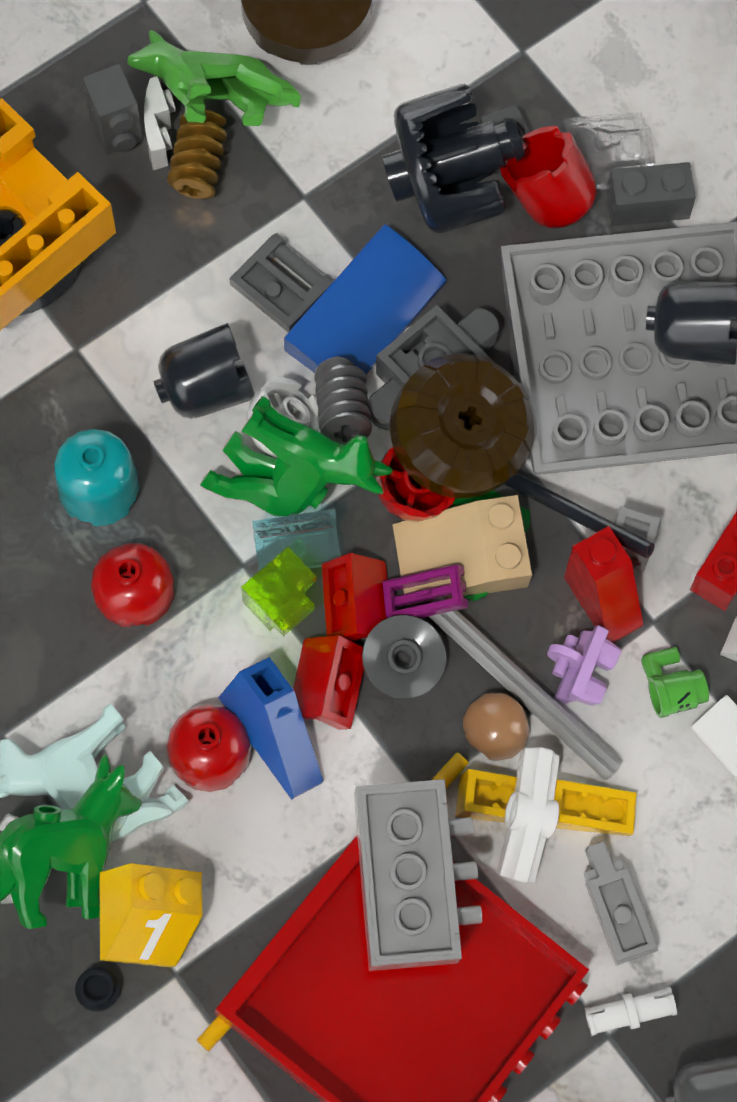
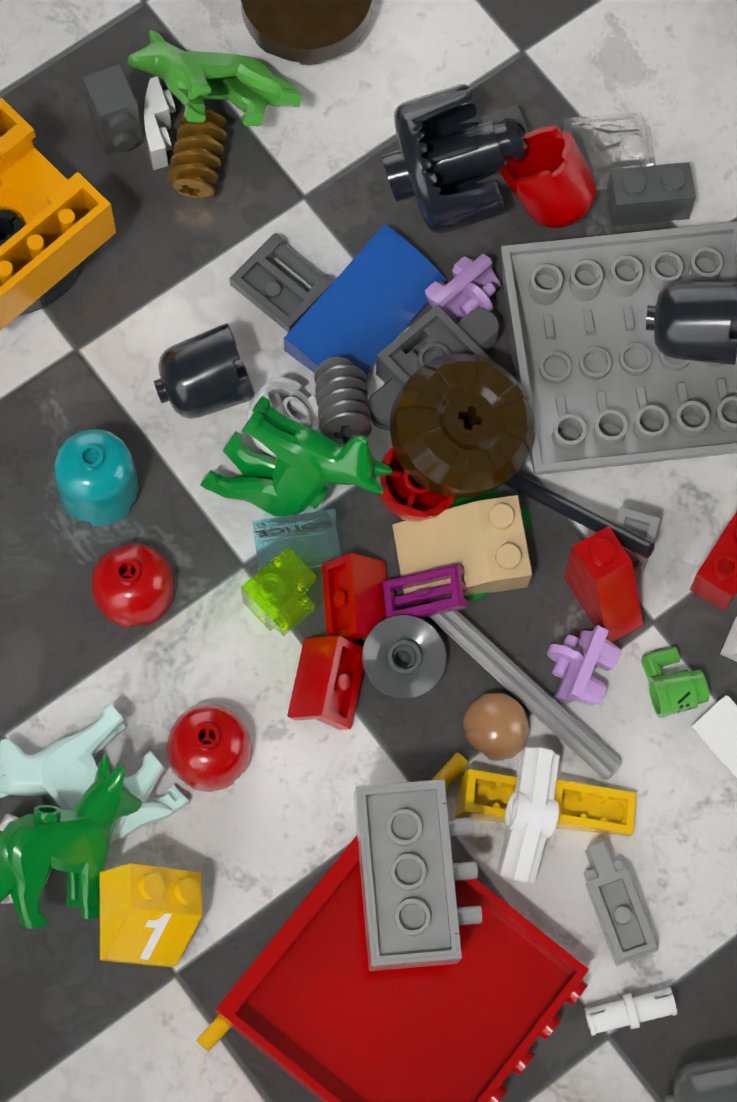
black plate [75,967,120,1012] -> none
blue slope [218,657,323,800] -> none
none -> lavender hips [425,254,501,323]

